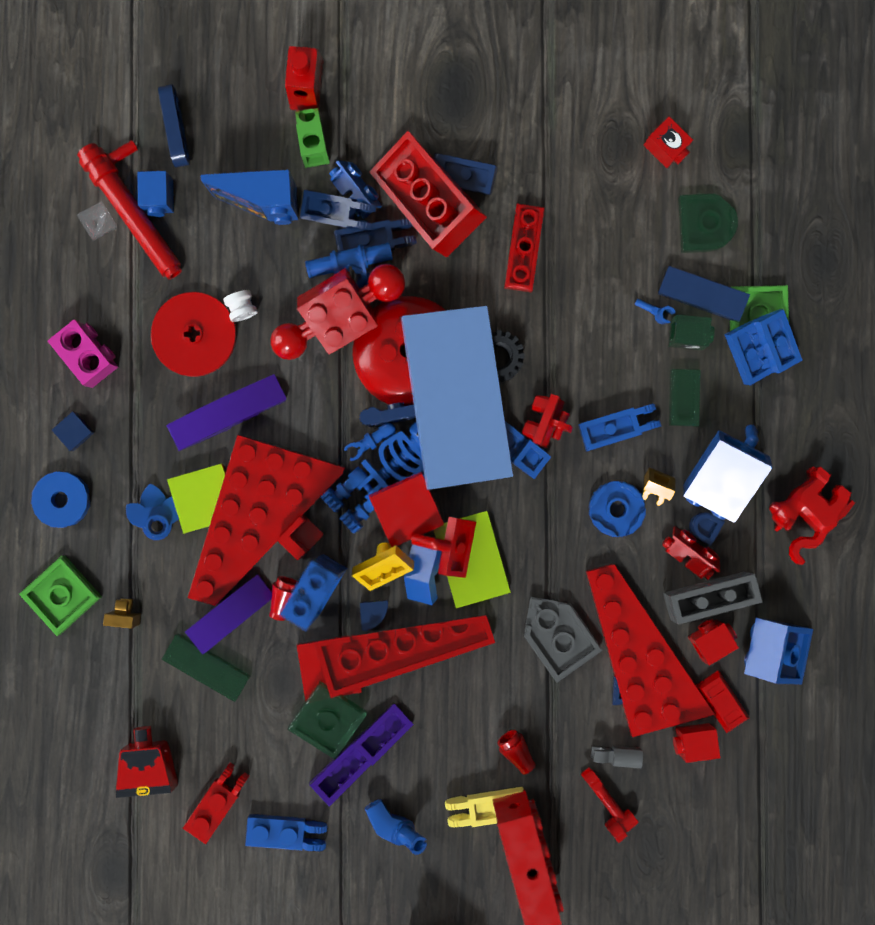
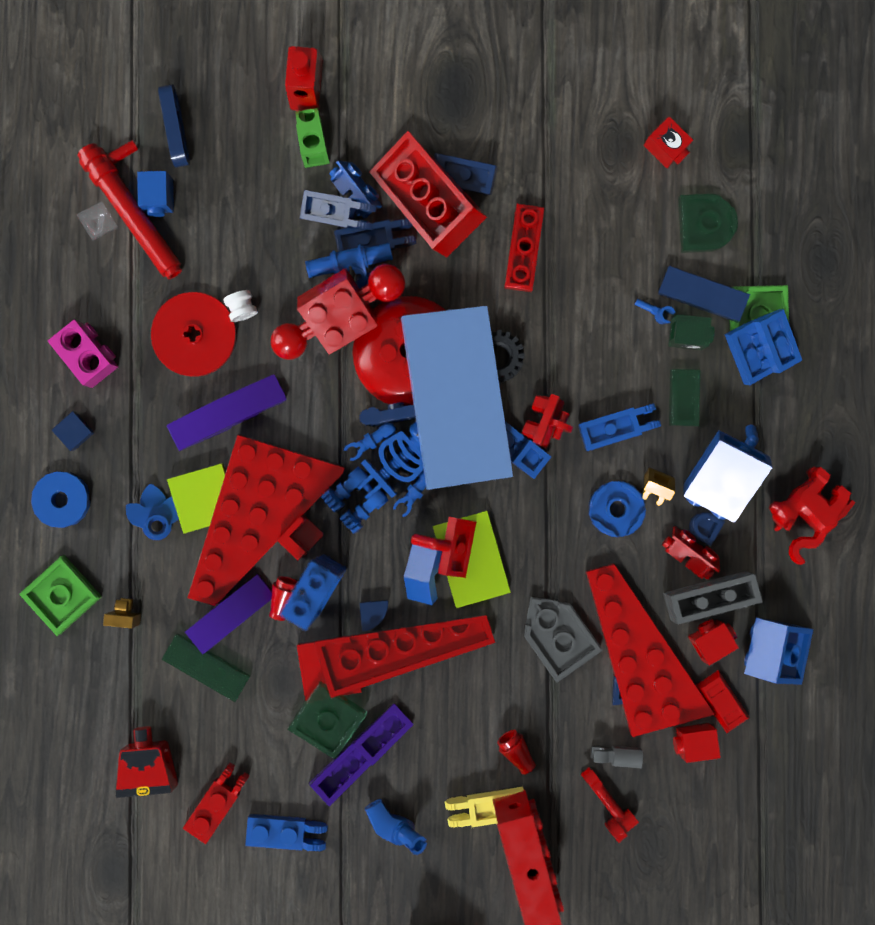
blue slope [201,170,299,225] -> none
yellow tile [351,542,415,591] -> none
red tile [368,472,444,547] -> none

